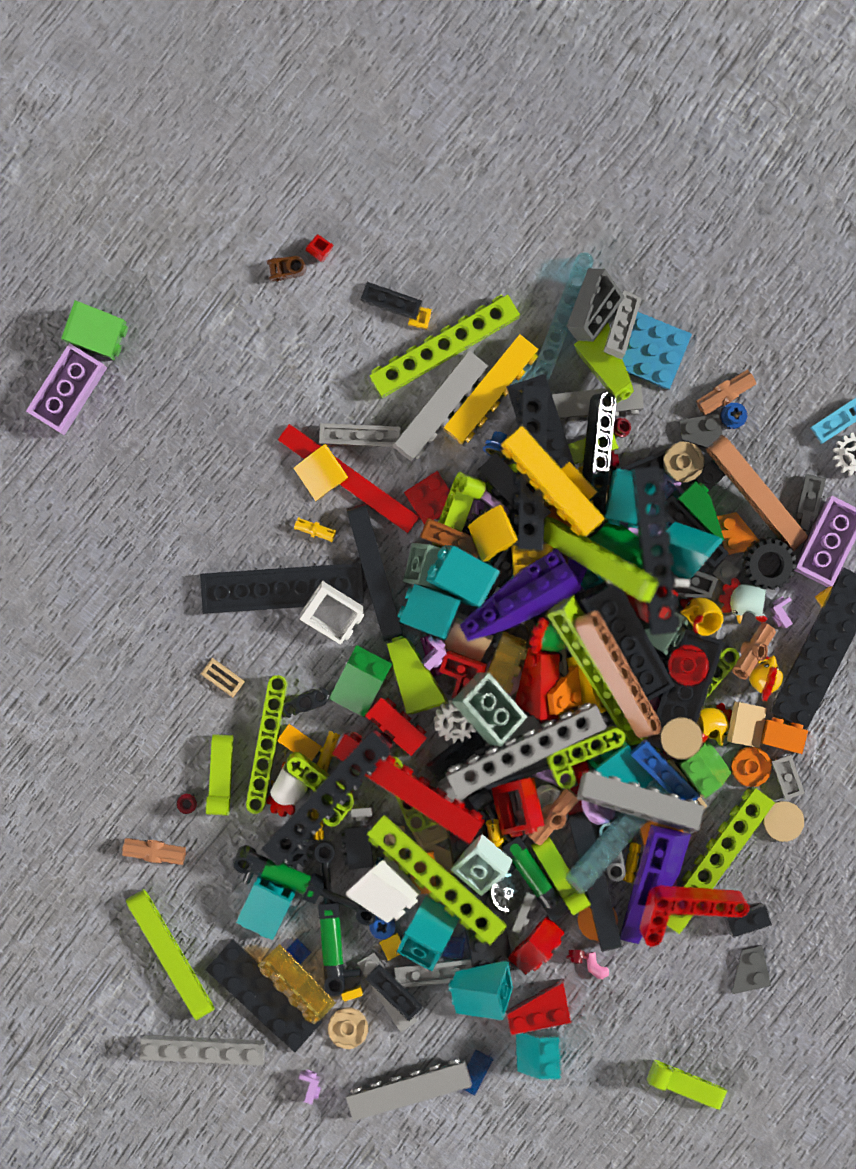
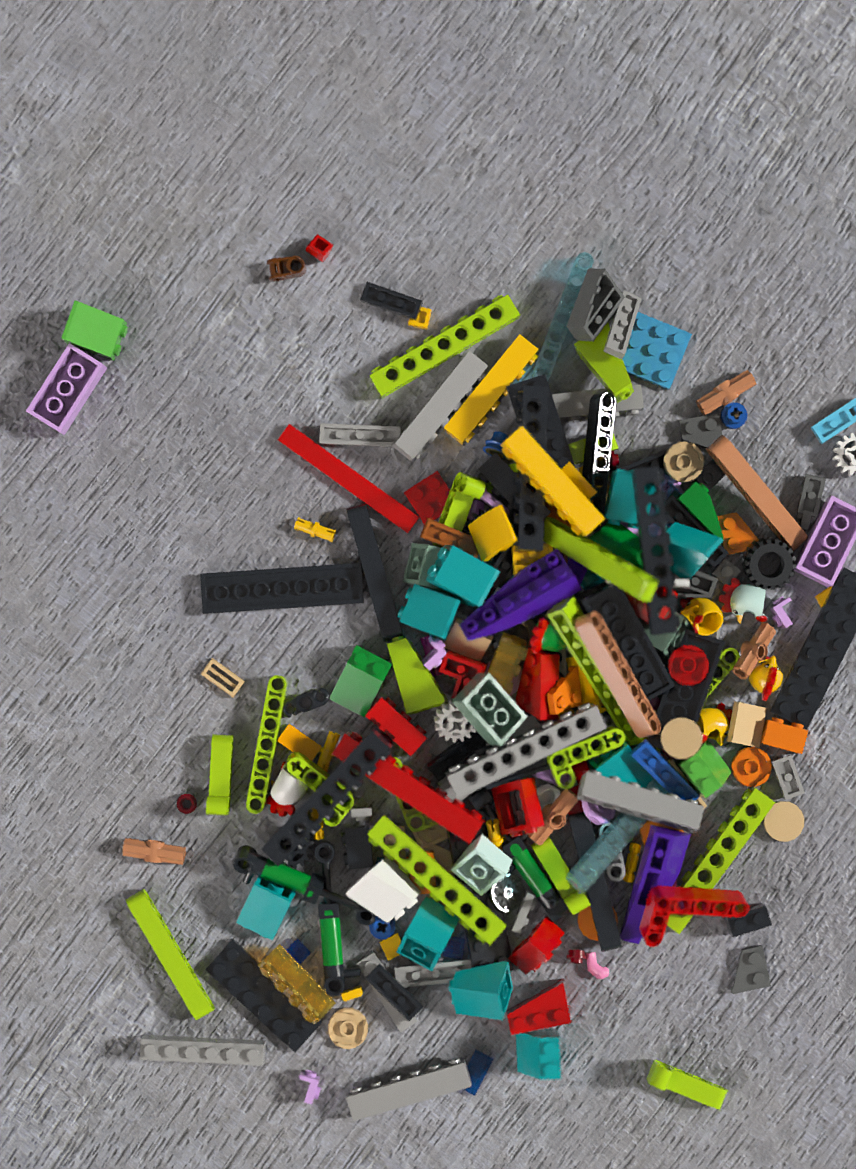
yellow slope [294,444,348,501] -> none
window [300,581,364,644] -> none
dark red plate [613,418,631,438] -> none

